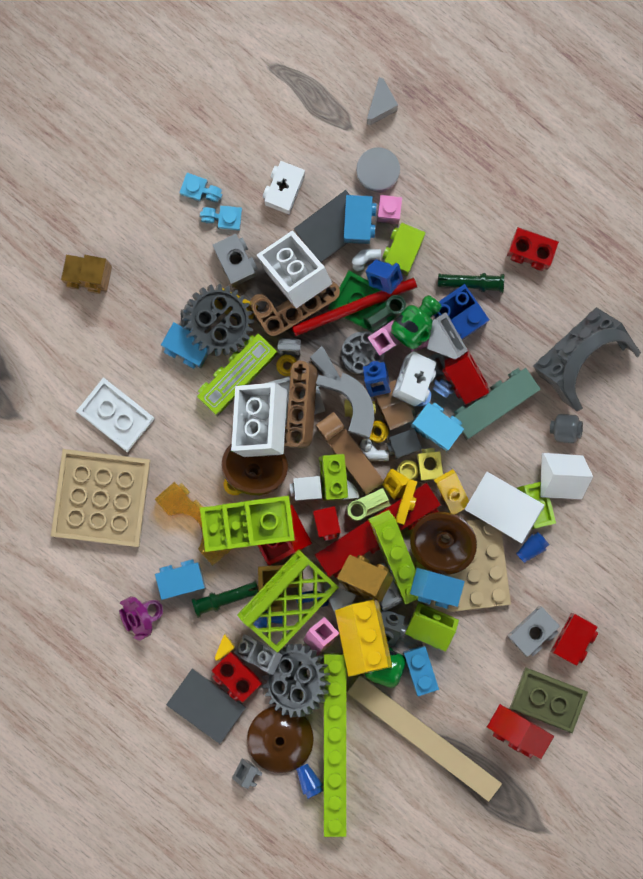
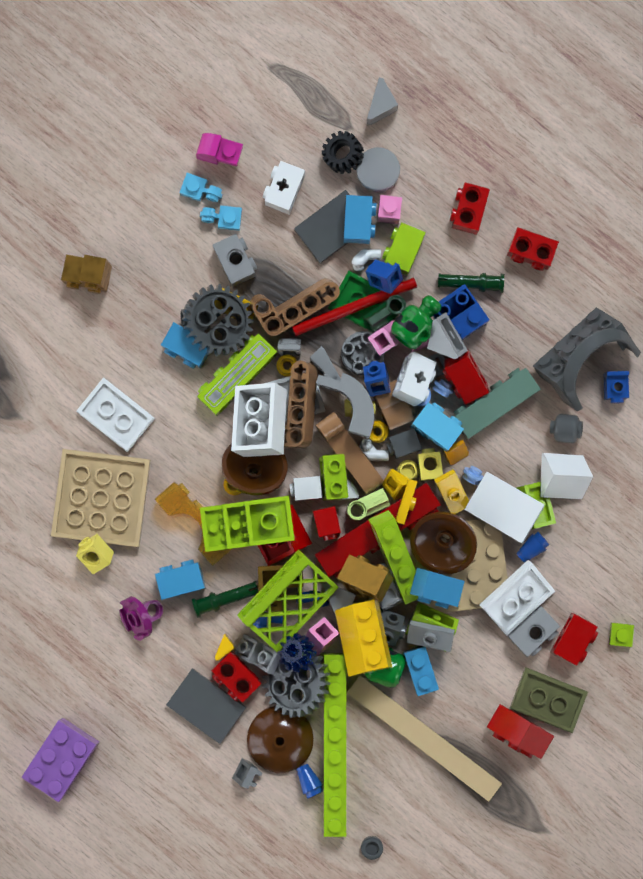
white brick [257,230,332,308] -> none
none -> medium lavender brick [21,718,99,802]
none -> light yellow brick [76,534,114,574]
none -> dark pink brick [196,133,243,167]
none -> clear blue gear [277,633,317,673]
none -> black tyre [322,131,364,174]
none -> dark grey tile [361,836,383,860]
none -> light grey plate [407,620,455,652]
none -> light orange slope [443,440,469,465]
none -> red brick [449,182,490,235]
none -> light blue plate [462,466,483,485]
none -> white tile [480,560,555,636]
none -> blue brick [603,371,629,404]
none -> lime plate [609,623,634,647]

